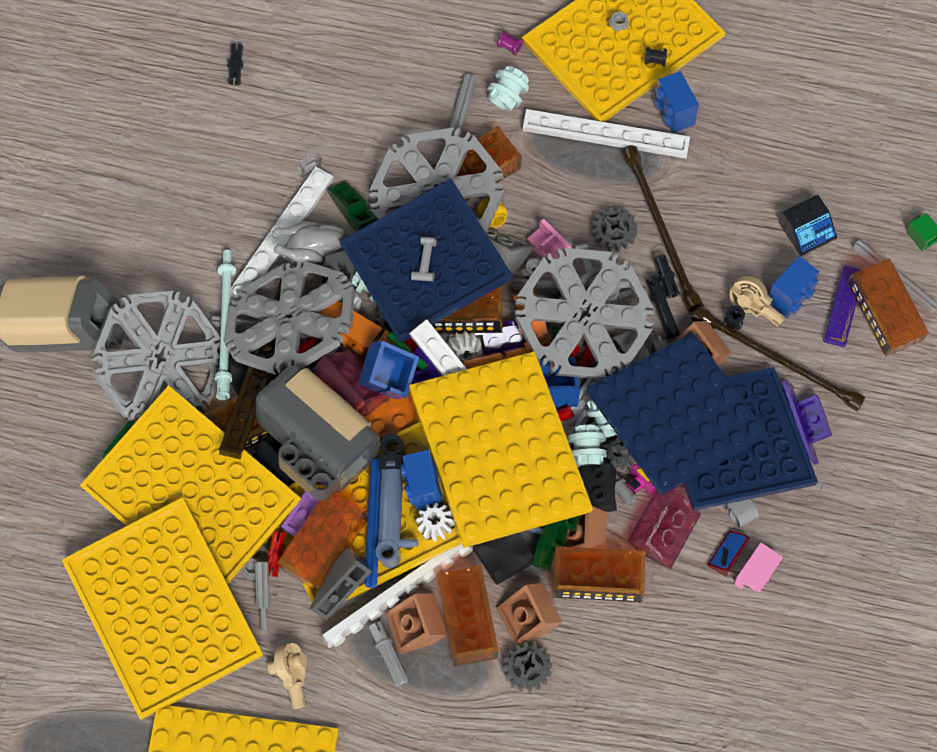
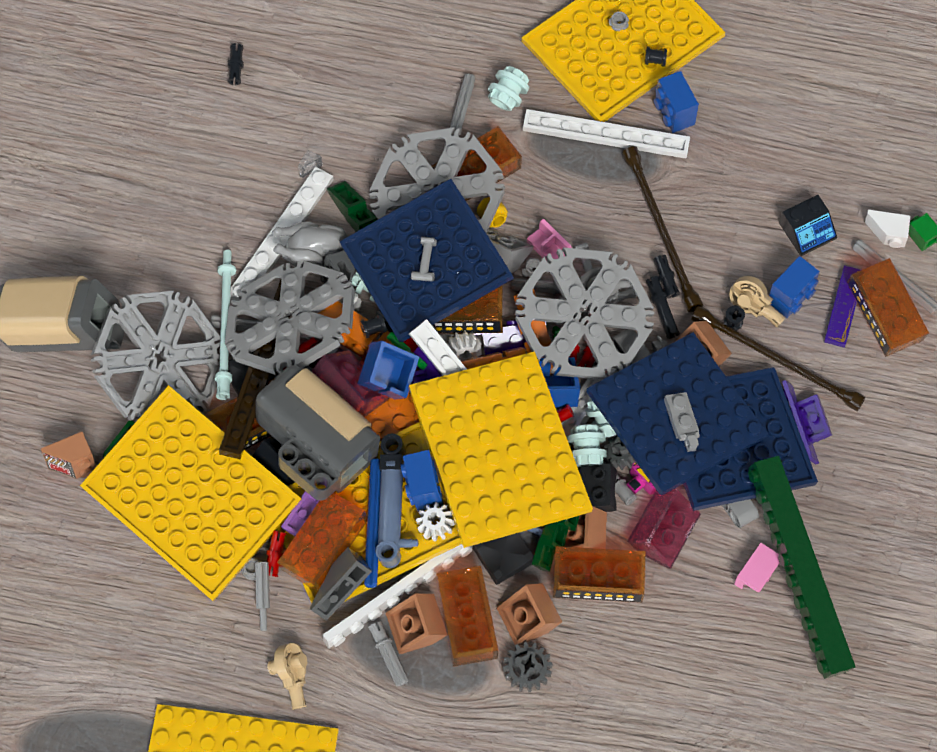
yellow plate [62,497,264,720] -> none
magenta bush [497,30,523,56] -> none
dark grey gear [592,207,637,252] -> none
slope [707,530,750,577] -> none
none -> nougat slope [41,432,96,479]
none -> black bush [360,314,387,339]
none -> light grey hinge [664,392,700,452]
none -> dark green brick [748,456,856,679]
none -> white slope [865,210,910,248]

